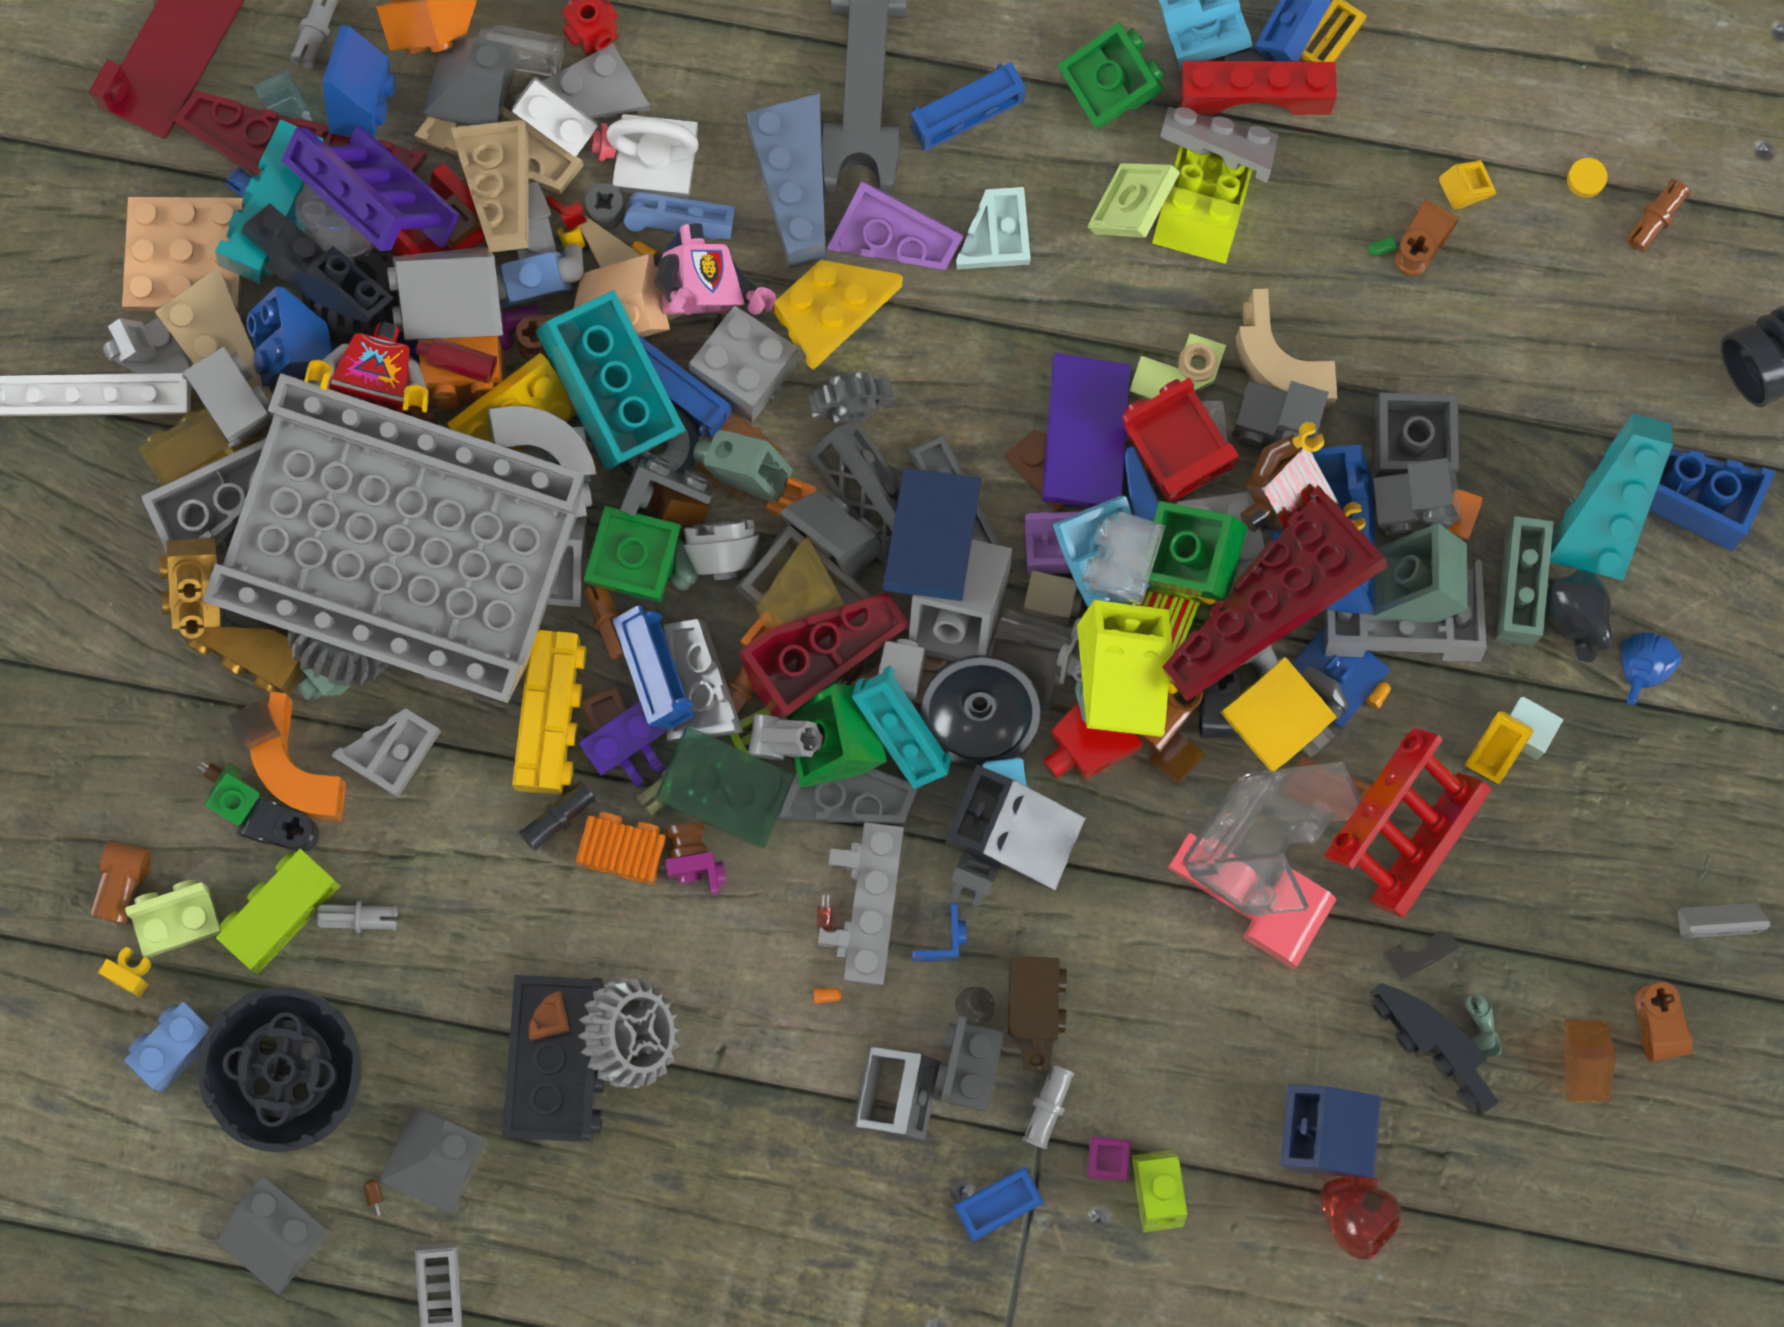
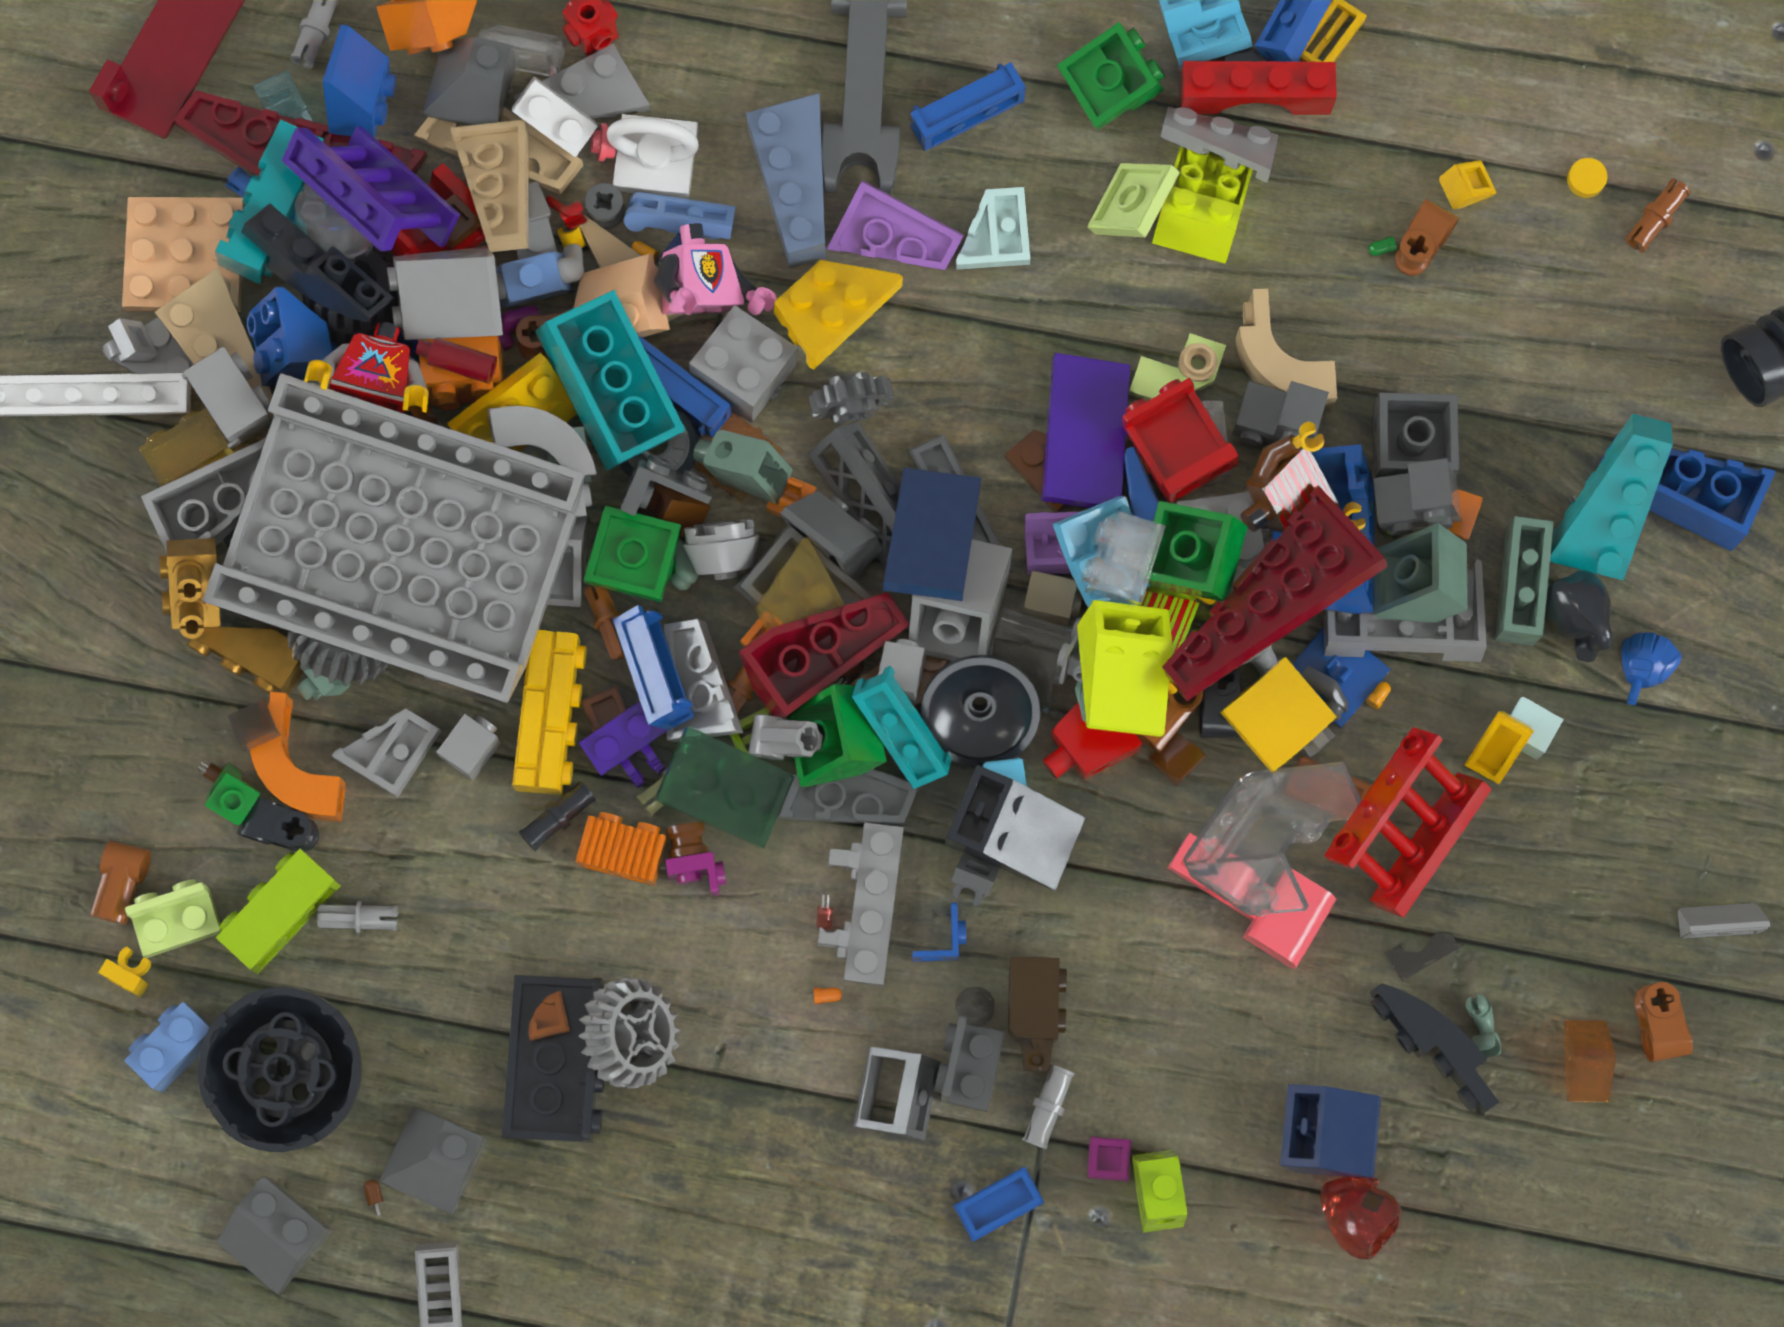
none -> light grey brick [436,714,501,781]

